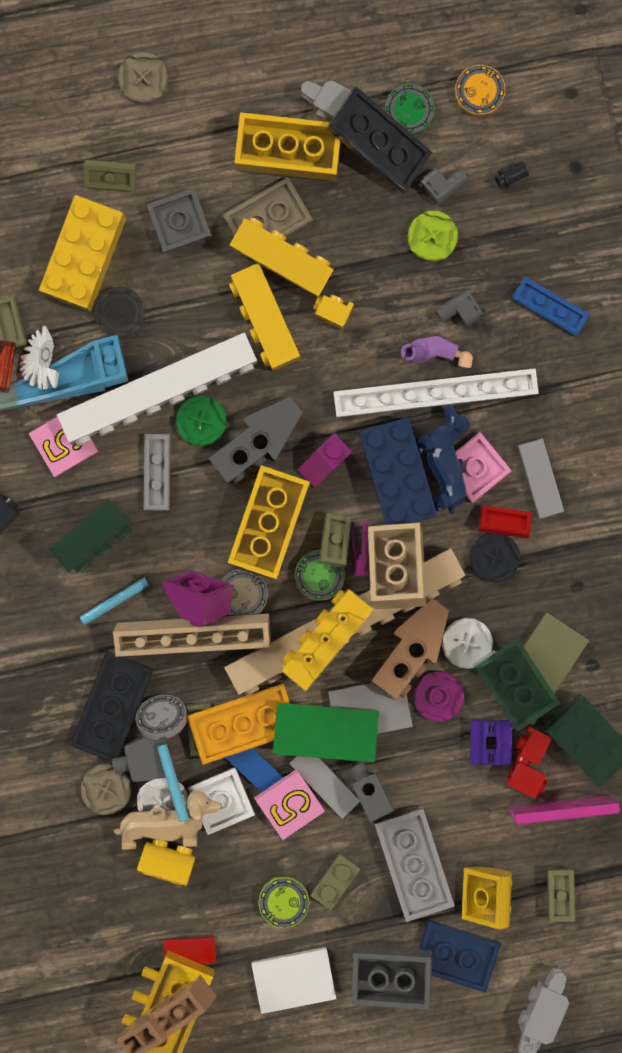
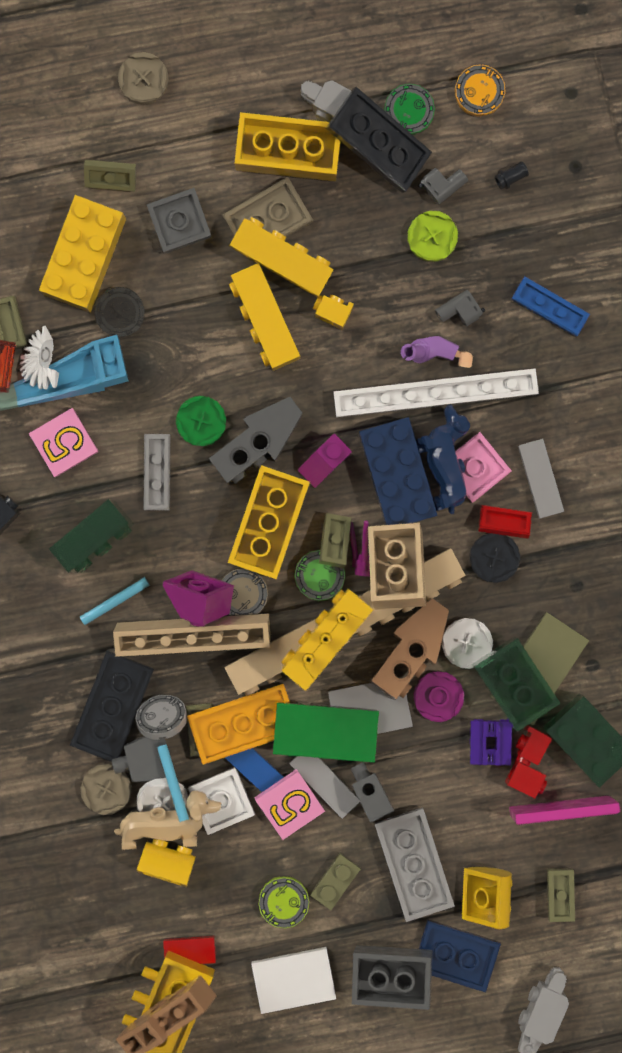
white brick [57,332,257,446] -> none

